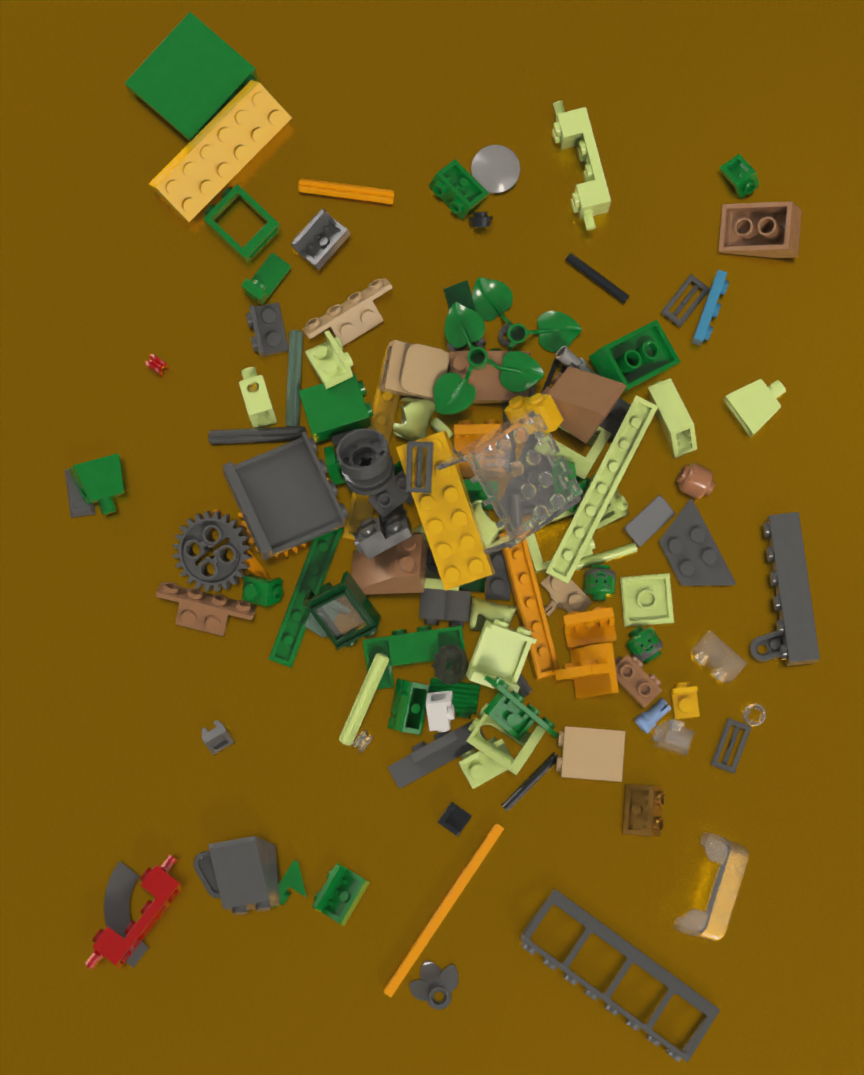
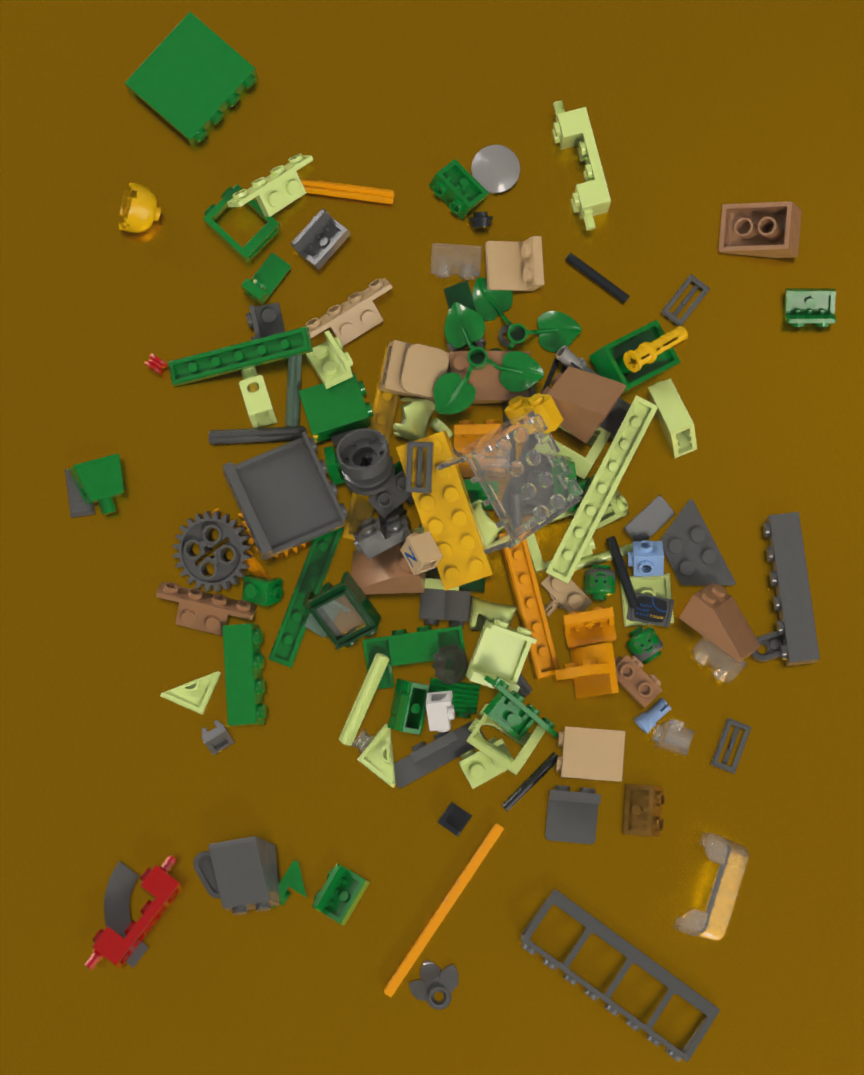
yellow brick [149,80,292,222] -> none
dark grey plate [485,550,511,601] -> none
yellow bracket [670,682,700,720] -> none
nougat head [676,462,715,499] -> none
dark azure plate [691,269,729,346] -> none
green bracket [720,154,760,198] -> none
yellowish green torso [723,379,786,438] -> none
clear bush [742,703,766,726] -> none
none -> yellow cylinder [119,182,161,233]
none -> yellowish green tile [160,671,222,715]
none -> green tile [168,326,313,387]
none -> green brick [222,623,267,727]
none -> yellowish green bracket [227,153,314,217]
none -> yellowish green tile [357,723,396,788]
none -> tan brick [400,531,443,575]
none -> clear brick [431,243,482,280]
none -> tan bracket [485,236,544,291]
none -> dark grey bracket [545,785,601,844]
none -> black bar [606,536,640,609]
none -> yellow pin [623,326,688,372]
none -> sticker [627,593,674,627]
none -> light blue brick [628,540,664,577]
none -> medium nougat slope [679,582,761,663]
none -> bracket [784,288,836,327]

